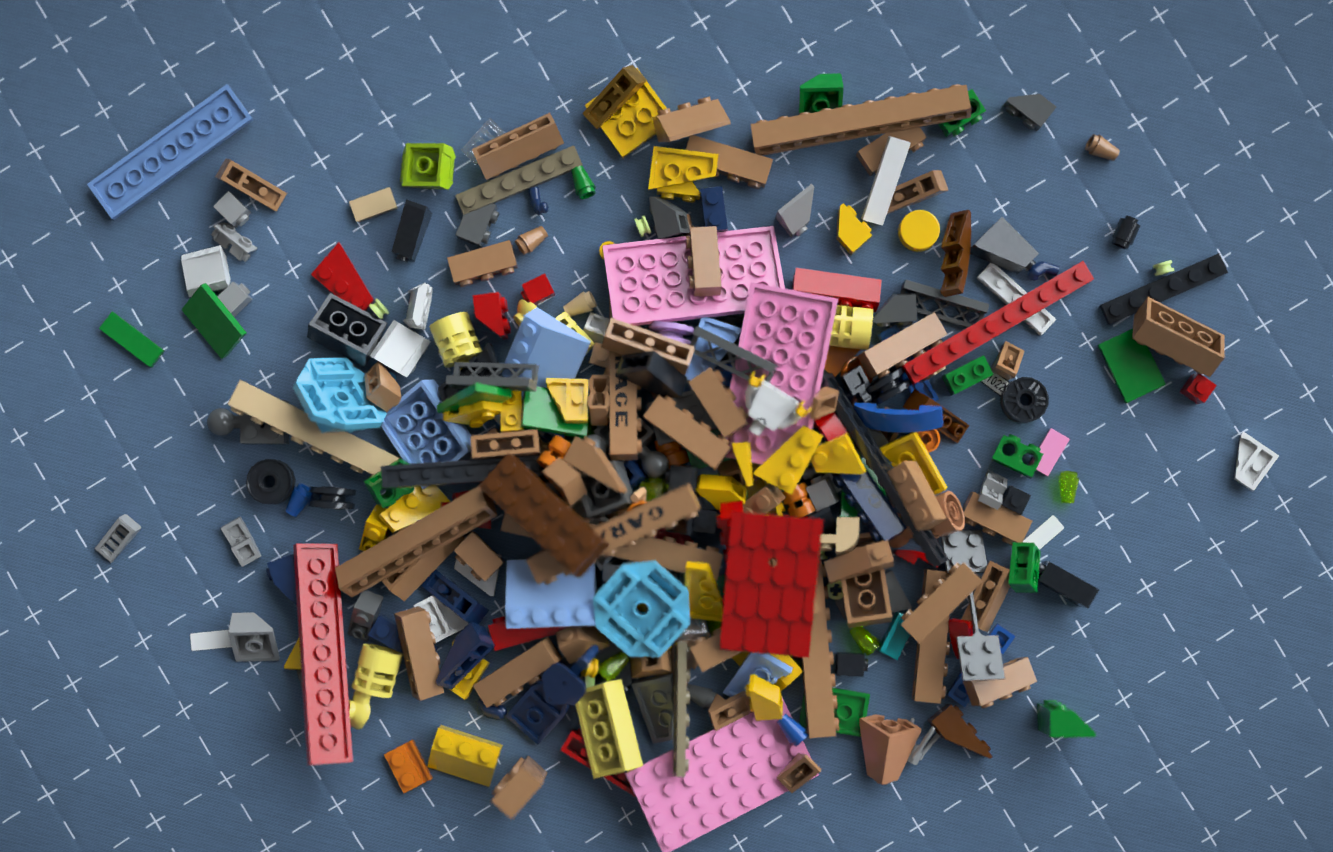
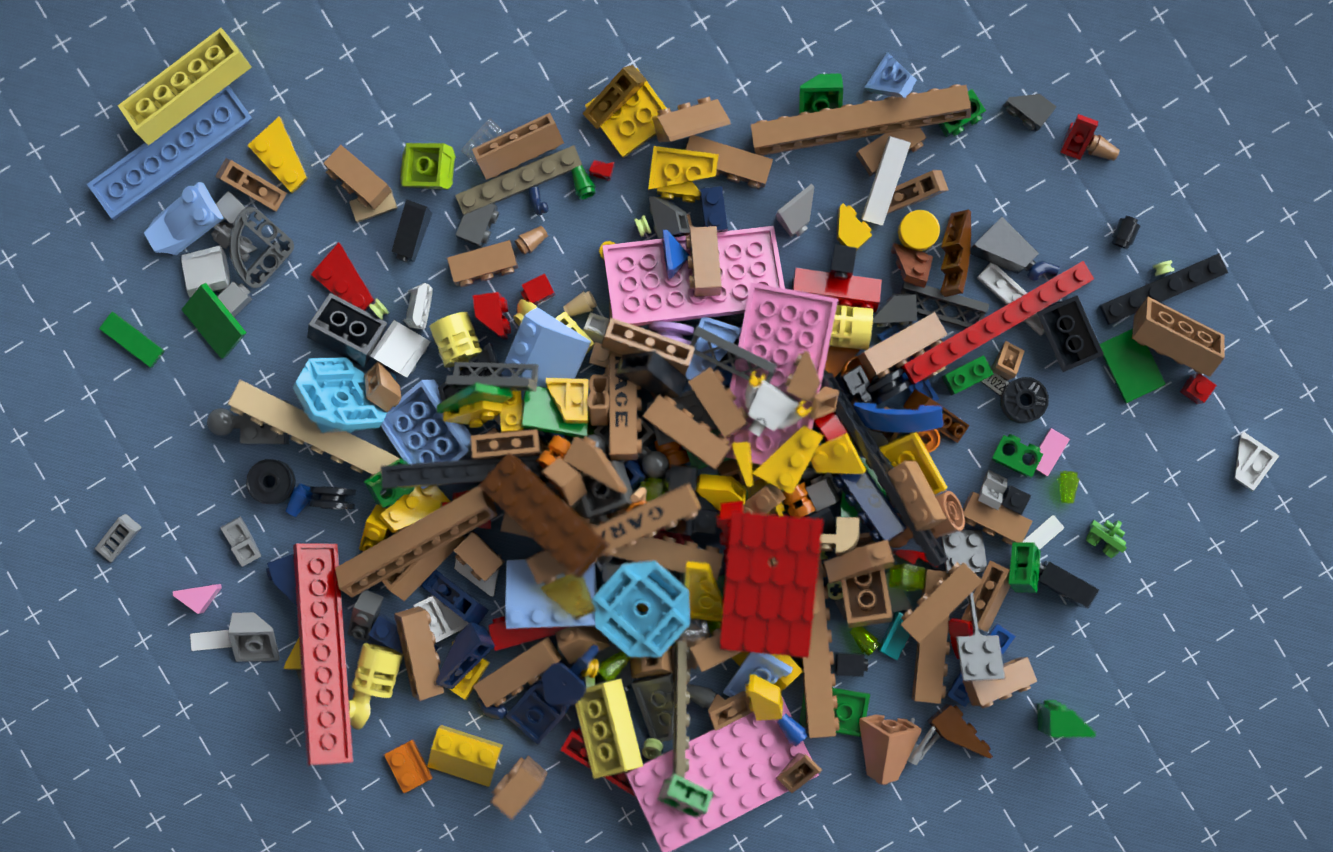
none -> light yellow brick [118,27,252,146]
none -> light blue slope [144,182,224,255]
none -> bright pink slope [173,584,222,614]
none -> dark grey beam [229,206,294,288]
none -> yellow wing [248,117,308,194]
none -> medium nougat brick [323,145,392,210]
none -> clear yellow wing [541,574,596,620]
none -> red slope [589,160,615,181]
none -> yellowish green bush [642,738,663,760]
none -> green brick [658,774,714,819]
none -> blue slope [662,230,690,279]
none -> medium nougat slope [785,351,821,402]
none -> black slope [830,244,857,280]
none -> light blue wing [864,52,917,98]
none -> clear neon green brick [889,564,925,591]
none -> copper wing [891,243,933,288]
none -> black slope [1037,295,1104,372]
none -> red slope [1060,114,1098,160]
none -> bright green hips [1086,520,1127,558]

